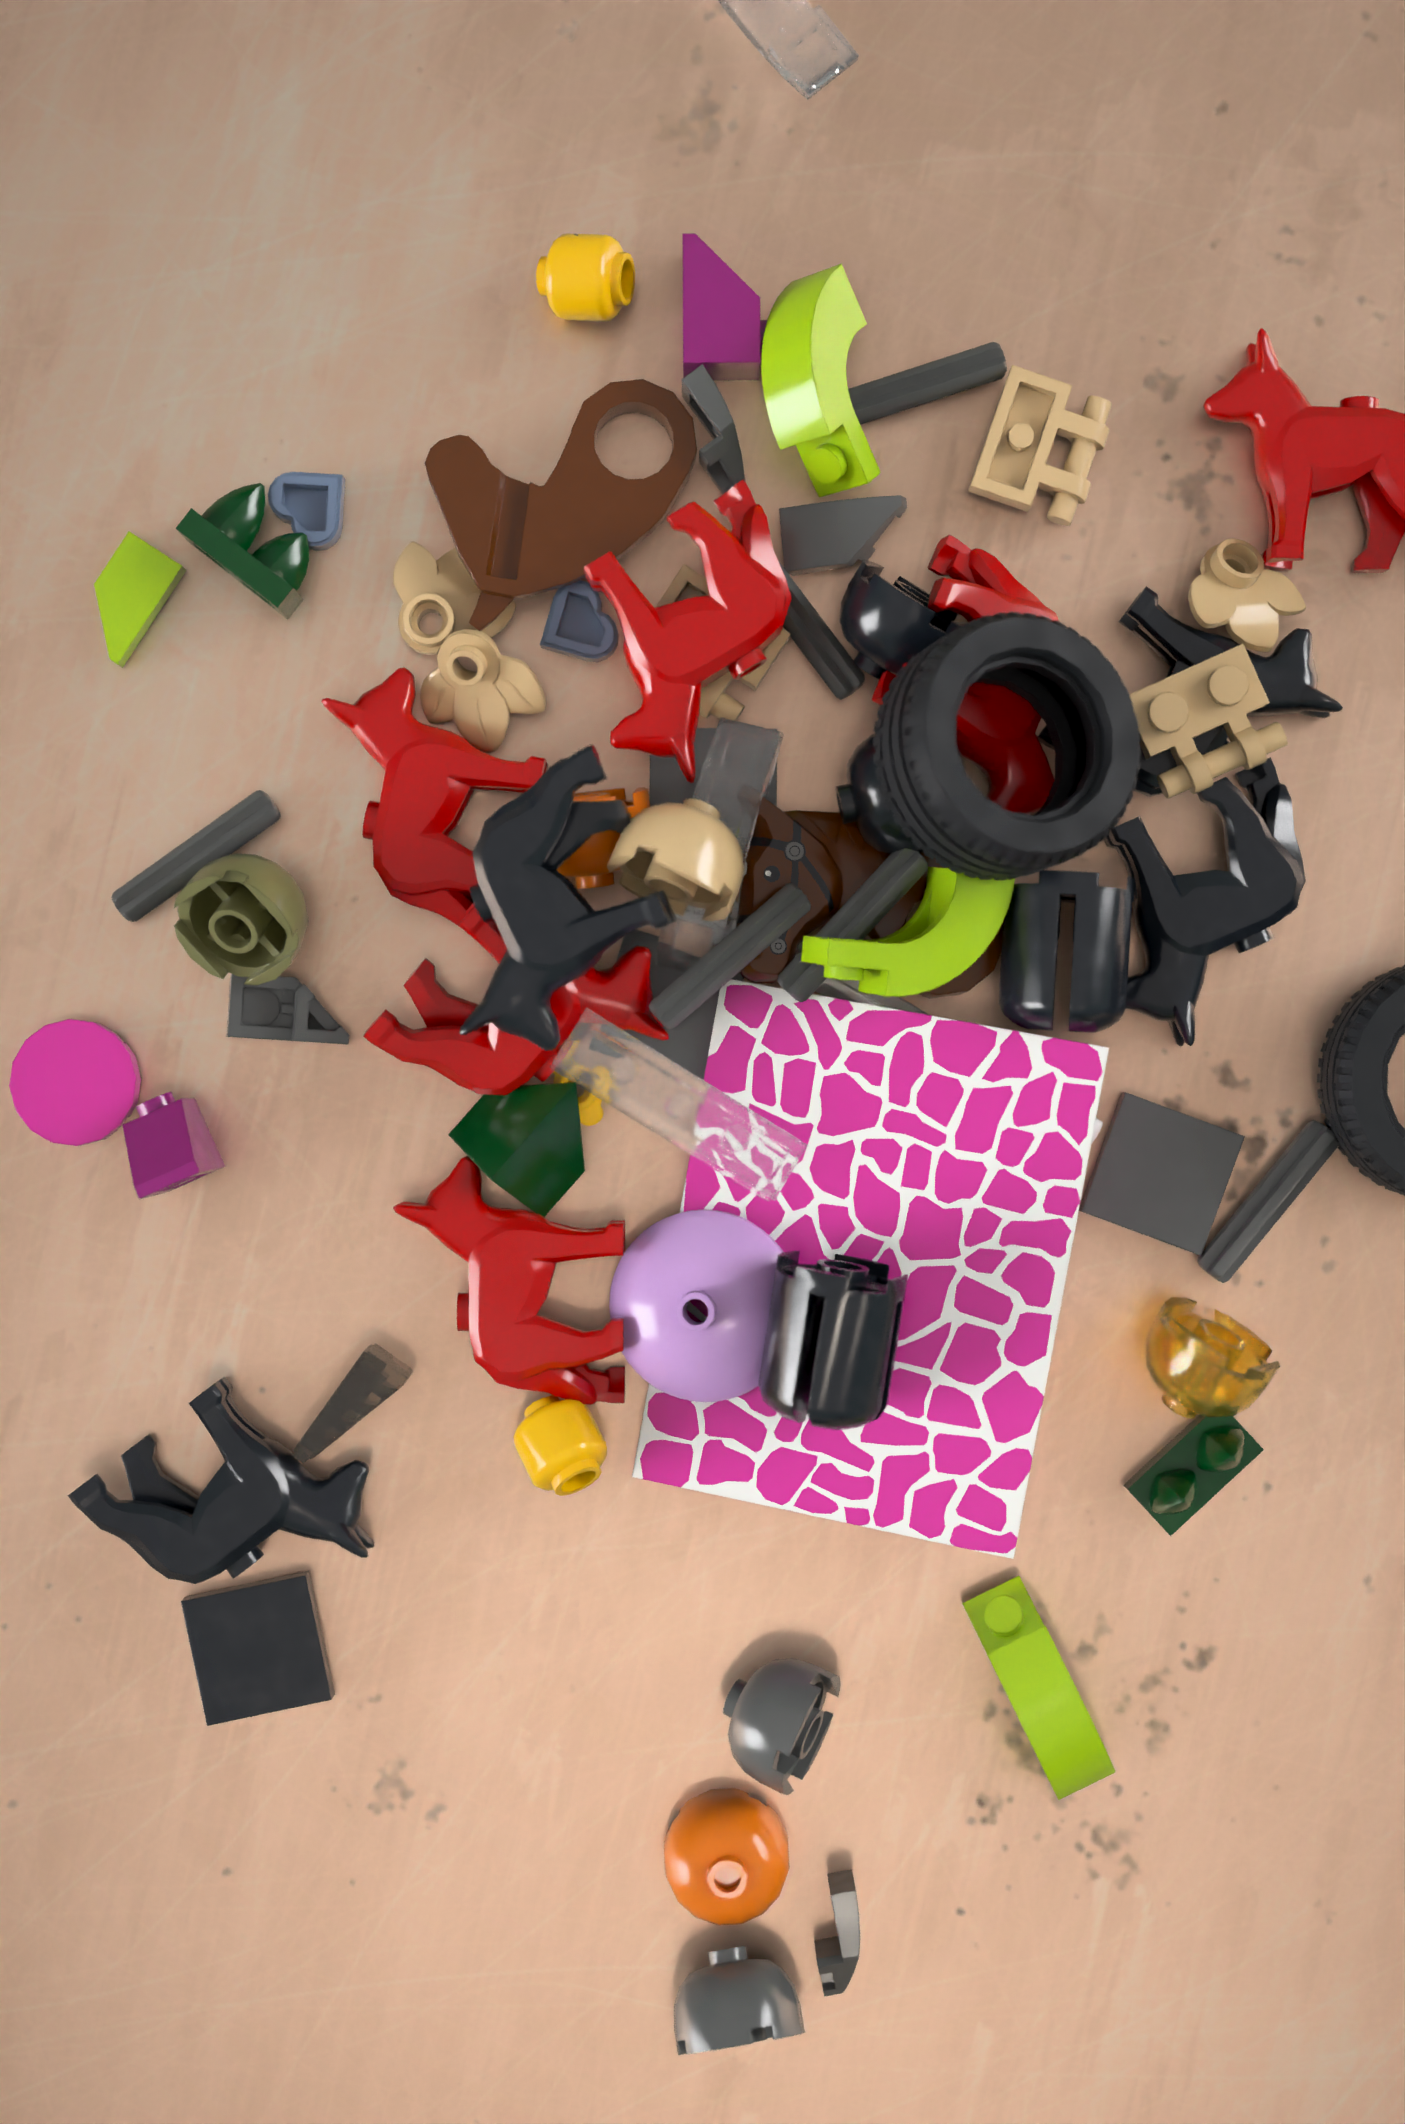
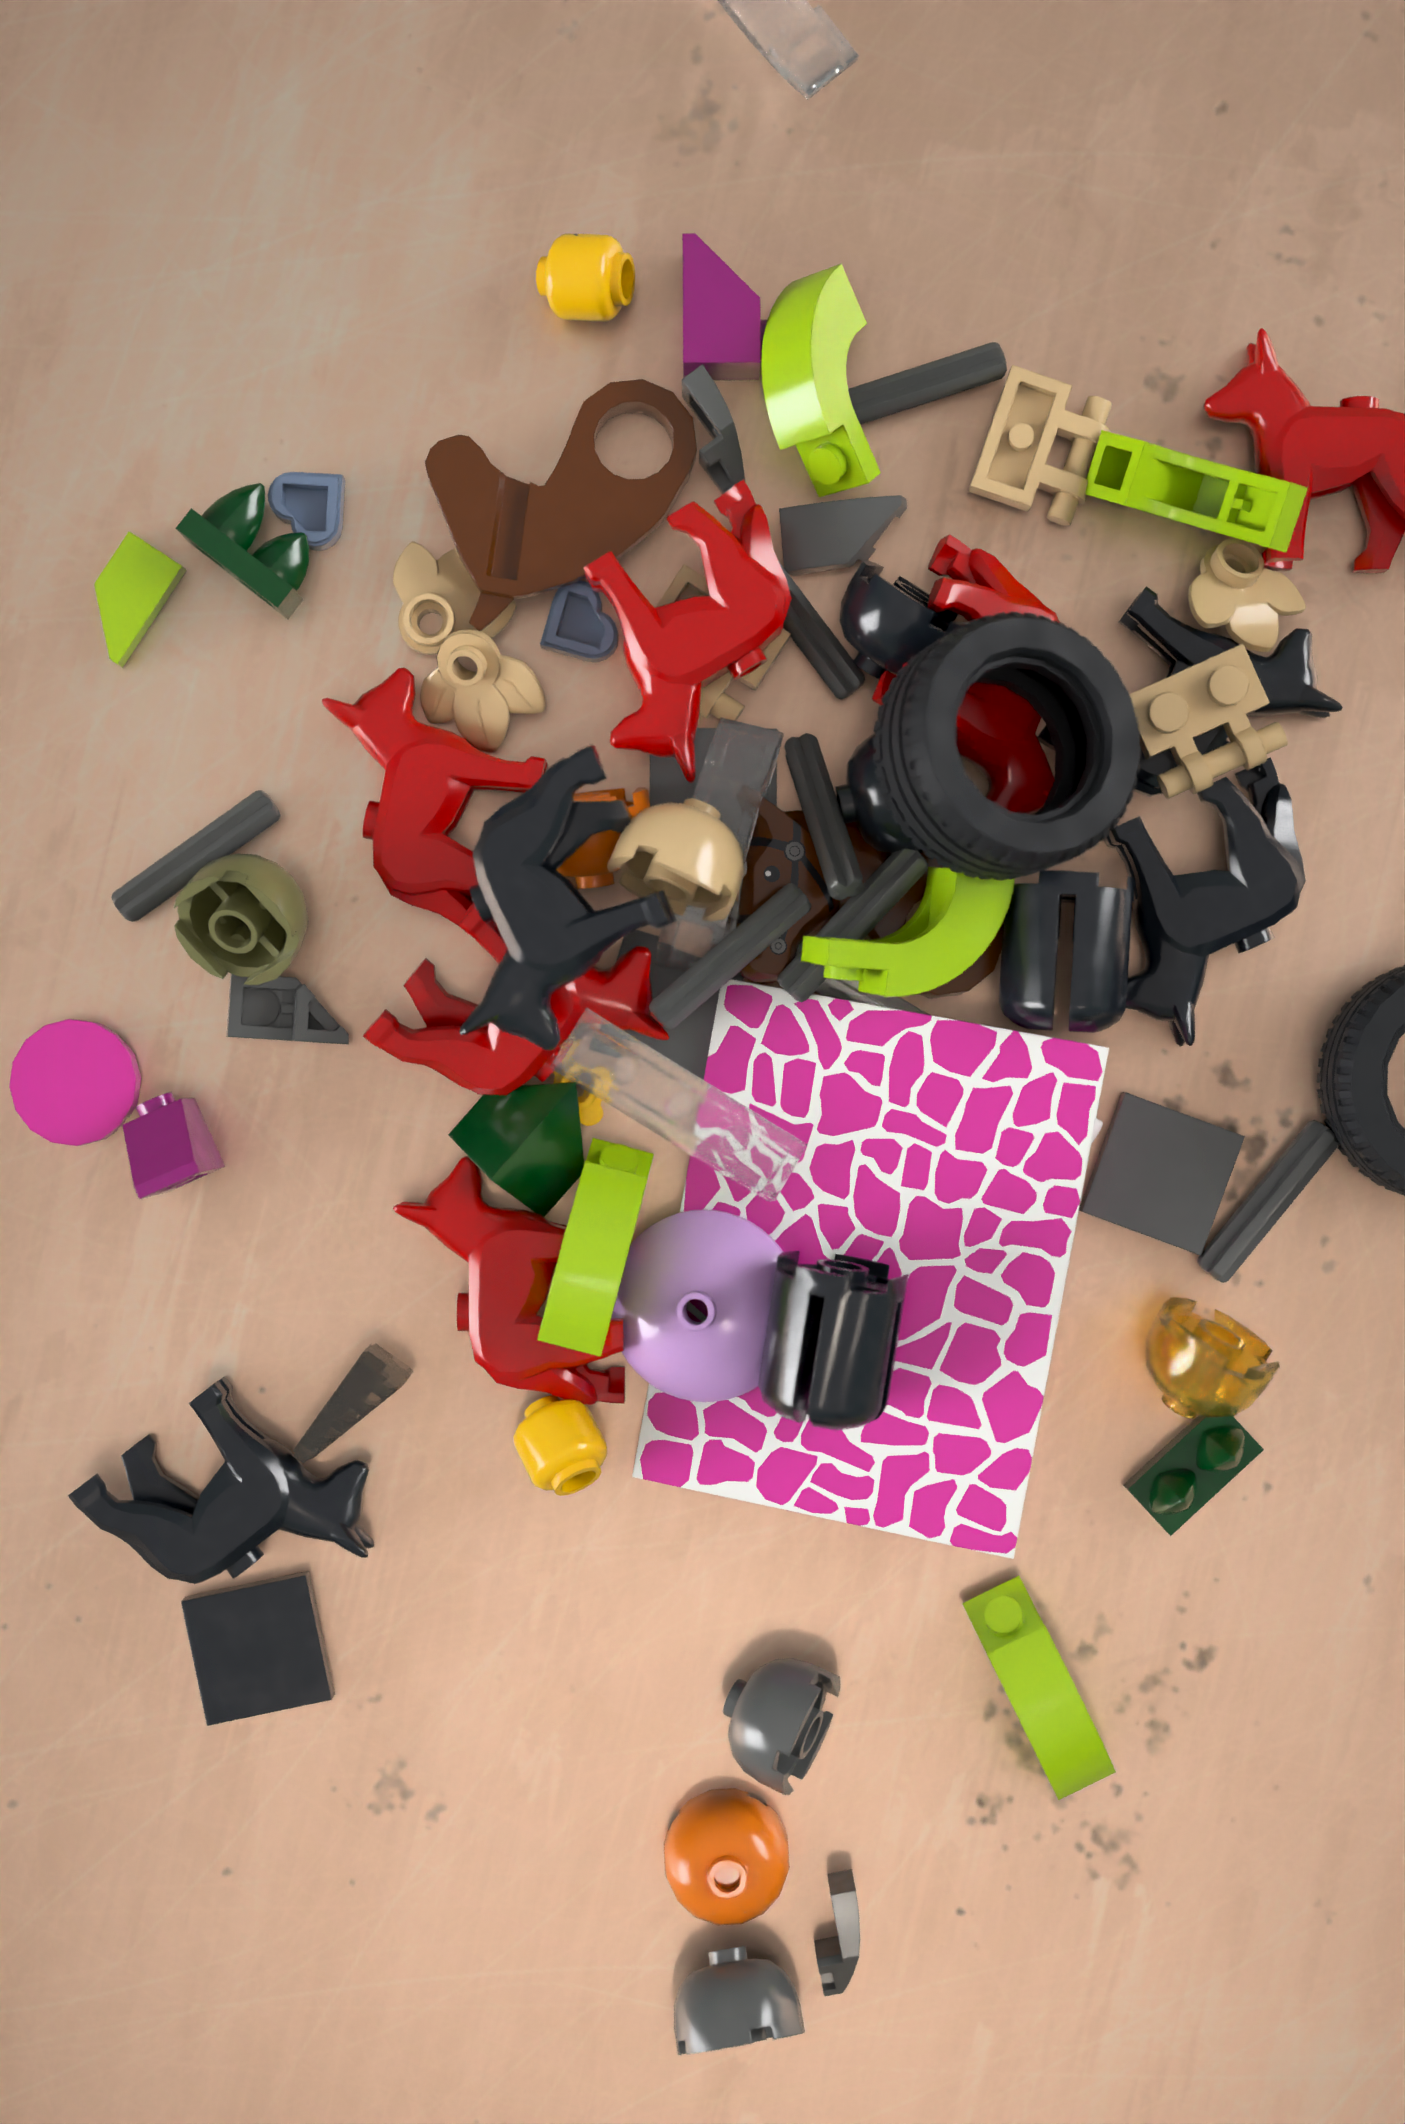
none -> lime arch [537,1138,654,1357]
none -> dark grey axle [784,733,864,900]
none -> lime arch [1085,430,1308,553]

